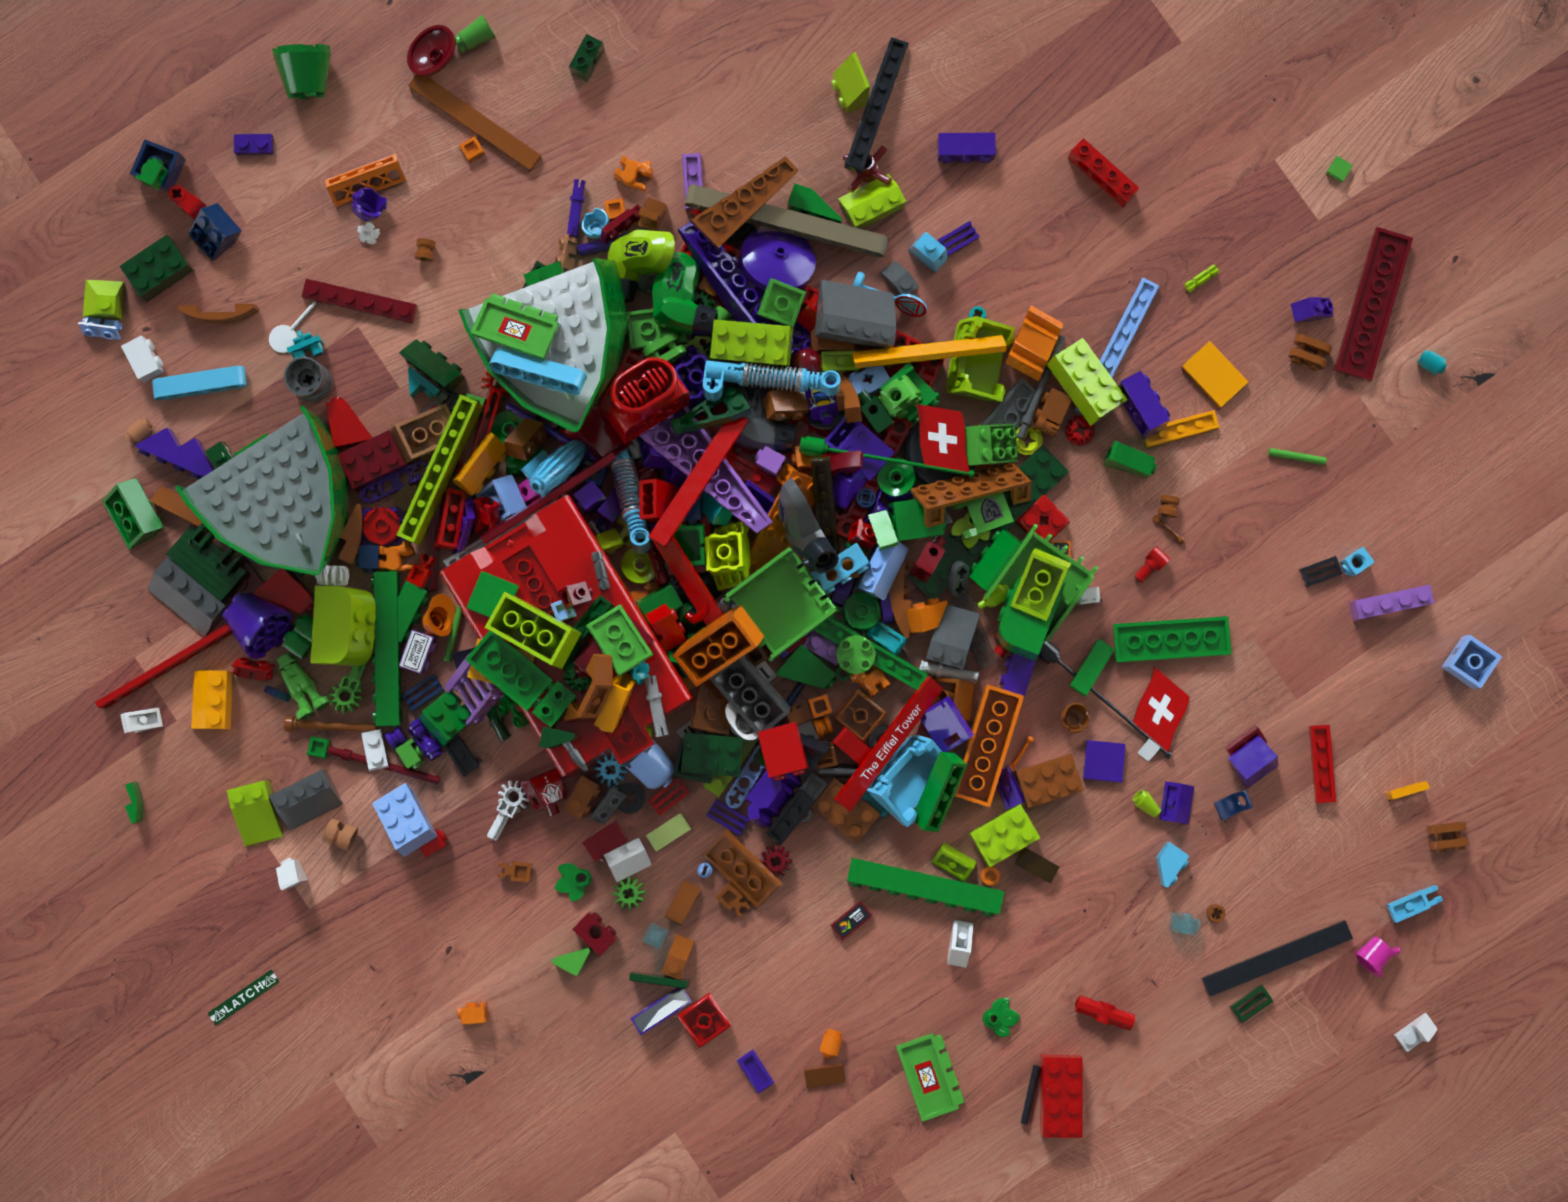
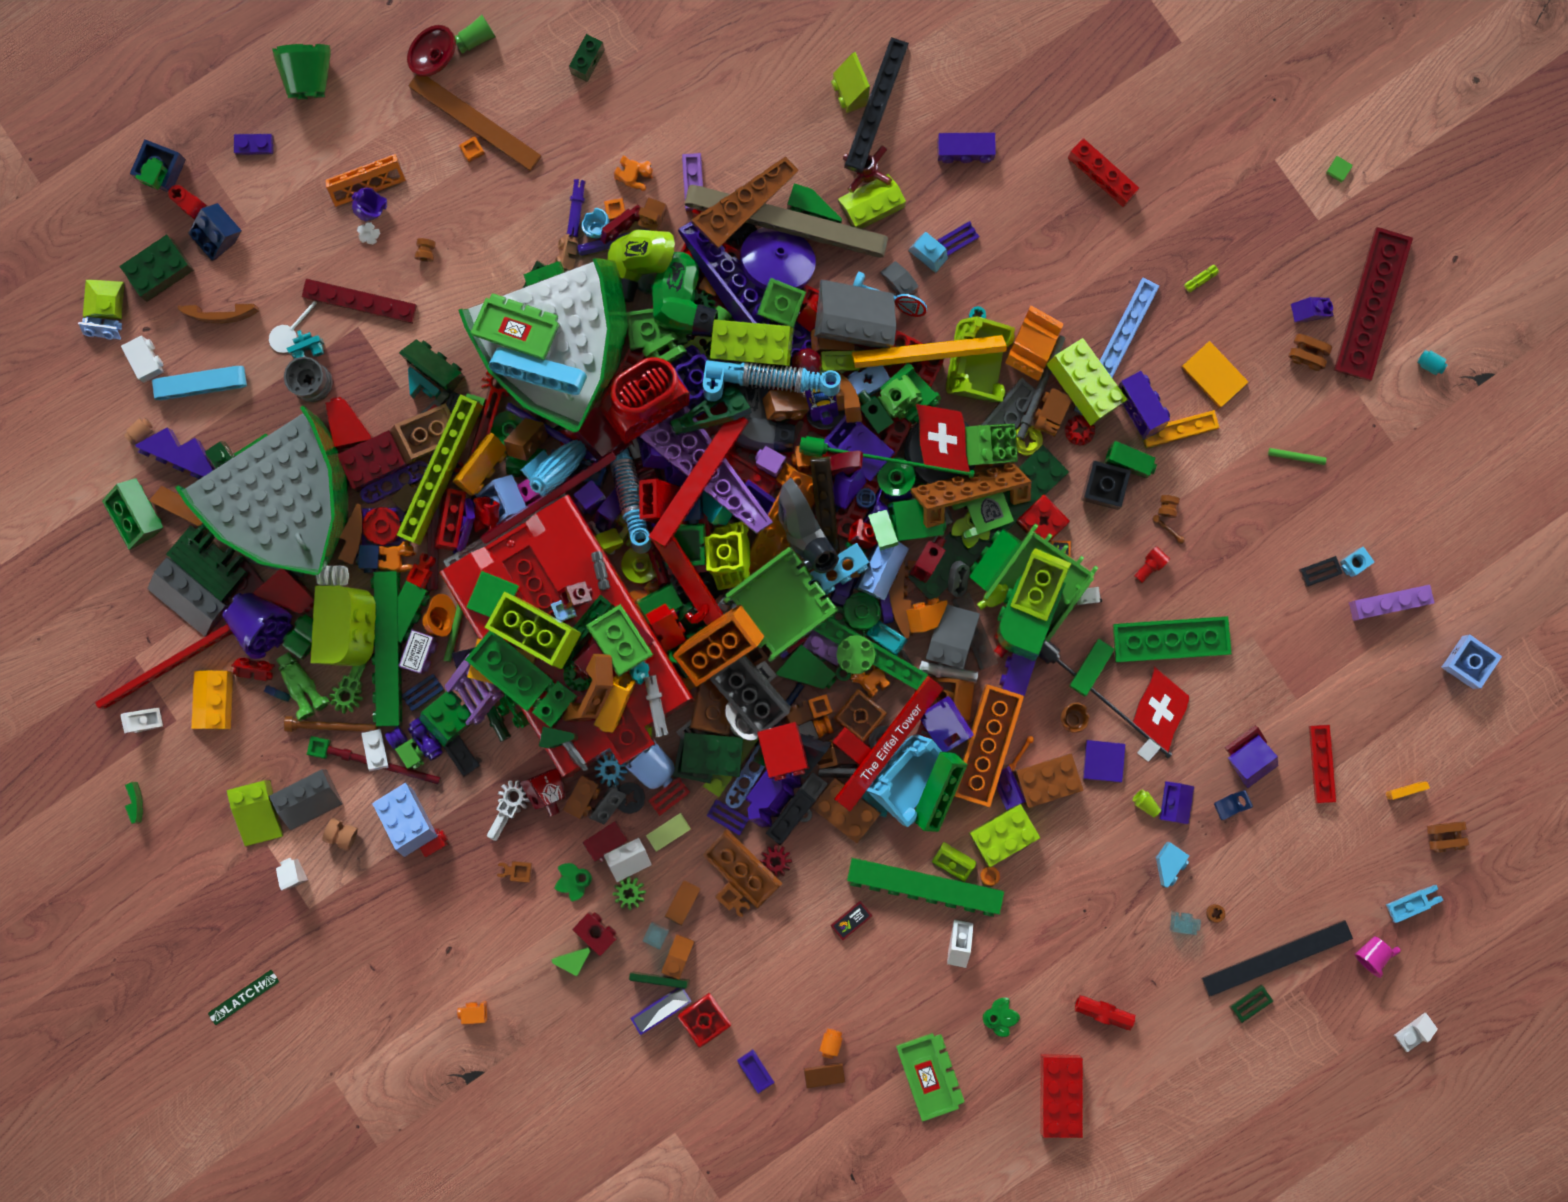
light blue hinge [697,862,713,878] -> none
dark brown slope [1015,847,1060,884] -> none
black bar [1020,1065,1041,1125] -> none
none -> black brick [1081,461,1131,510]

